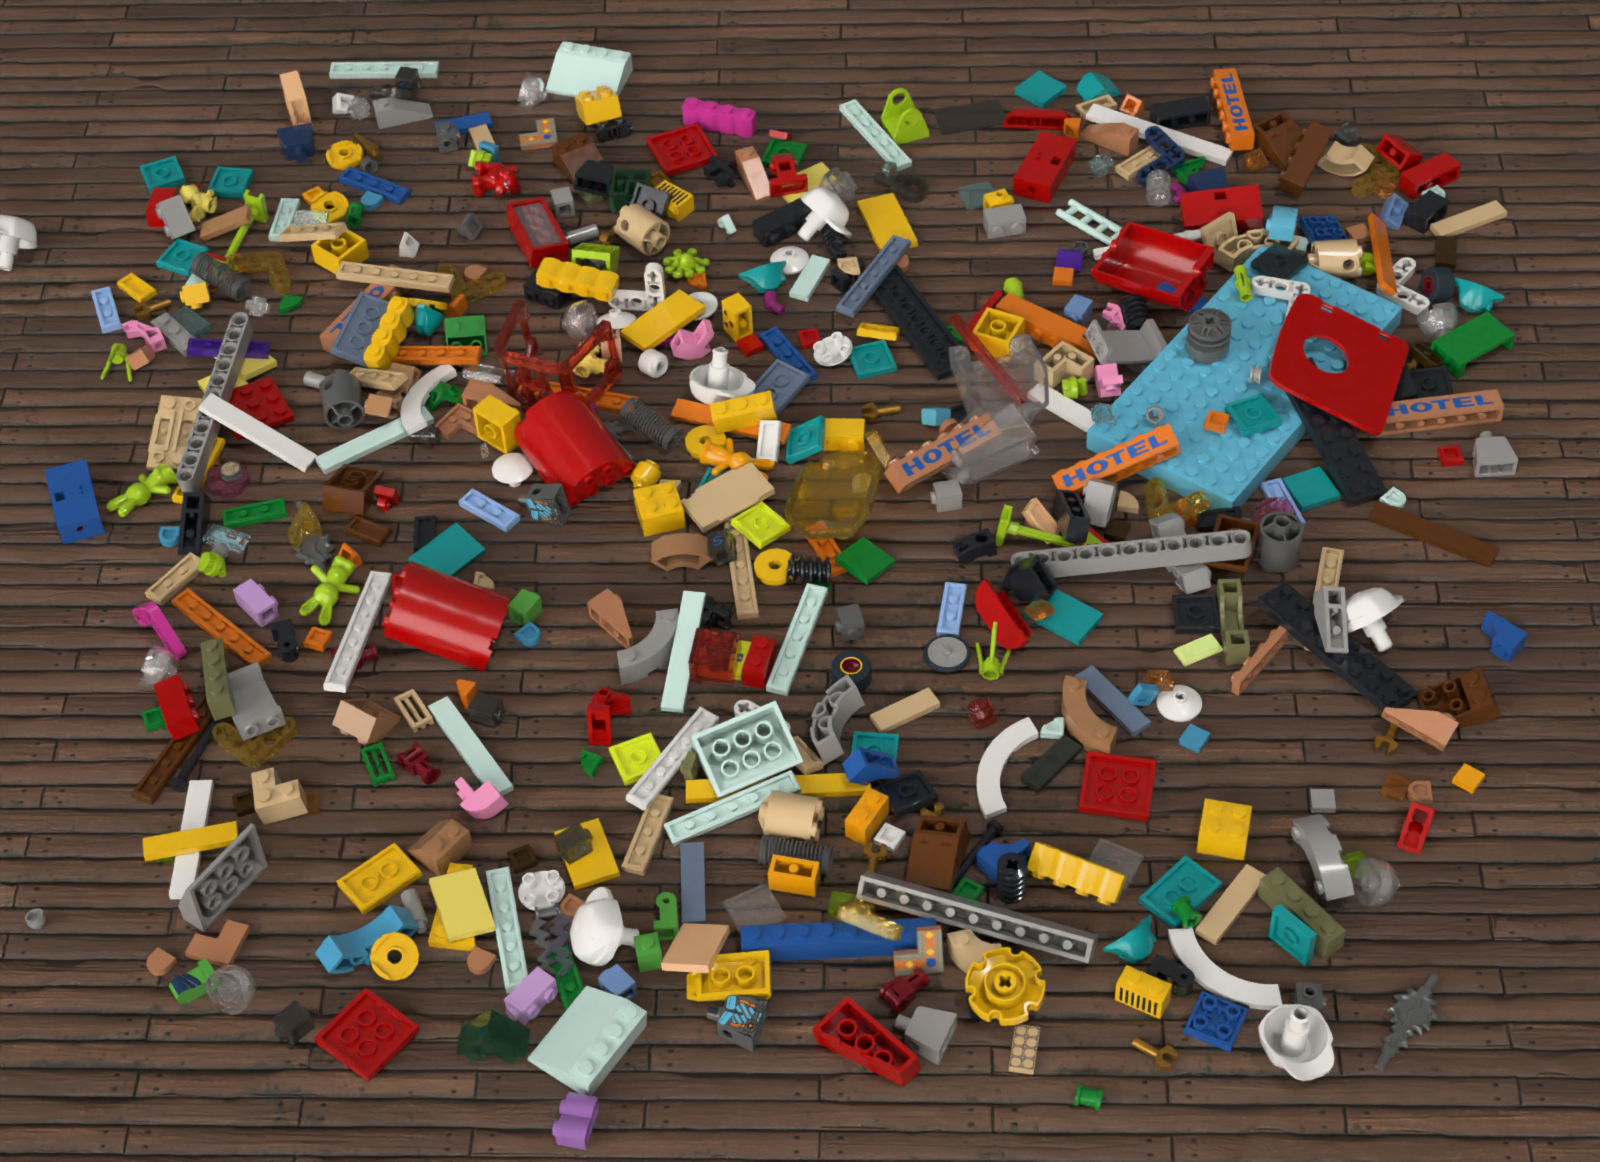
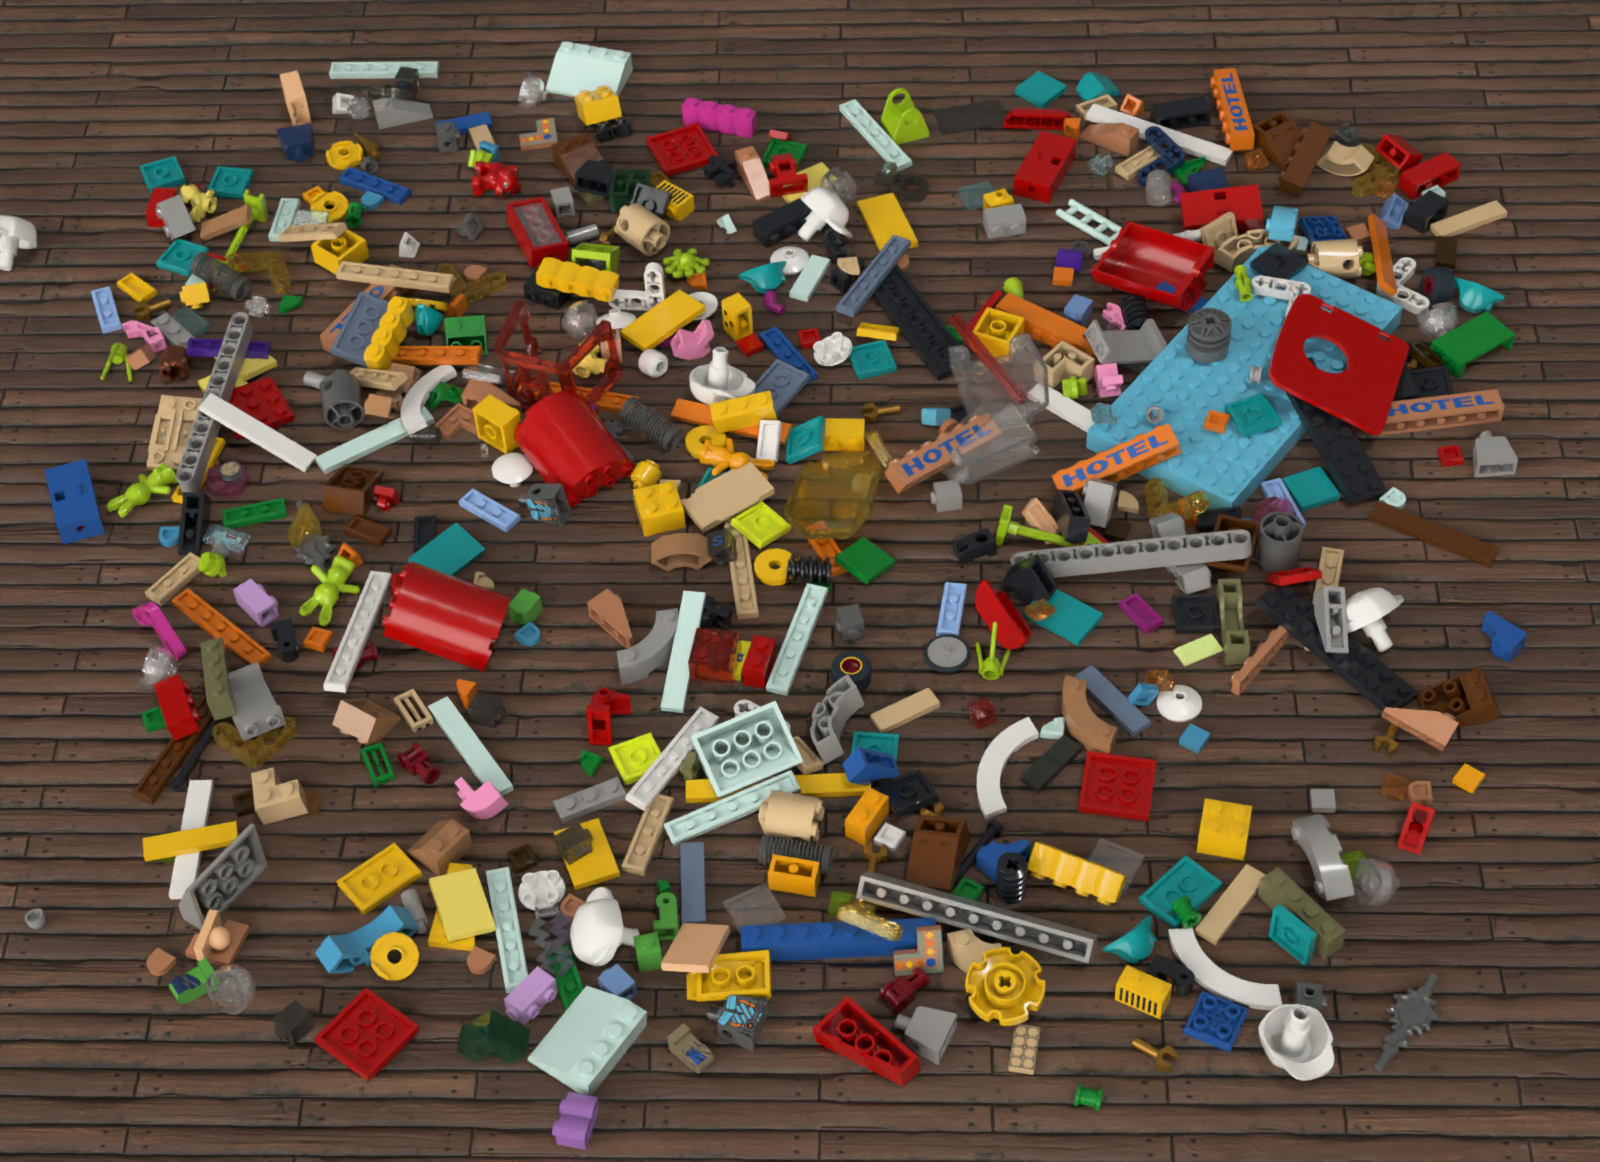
none -> copper piece [159,345,190,383]
none -> light nougat tile [193,909,231,962]
none -> light grey plate [553,777,626,824]
none -> green tile [656,878,671,894]
none -> dark tan leg [667,1023,715,1074]
none -> magenta tile [1119,593,1164,635]
none -> red tile [1266,567,1322,586]

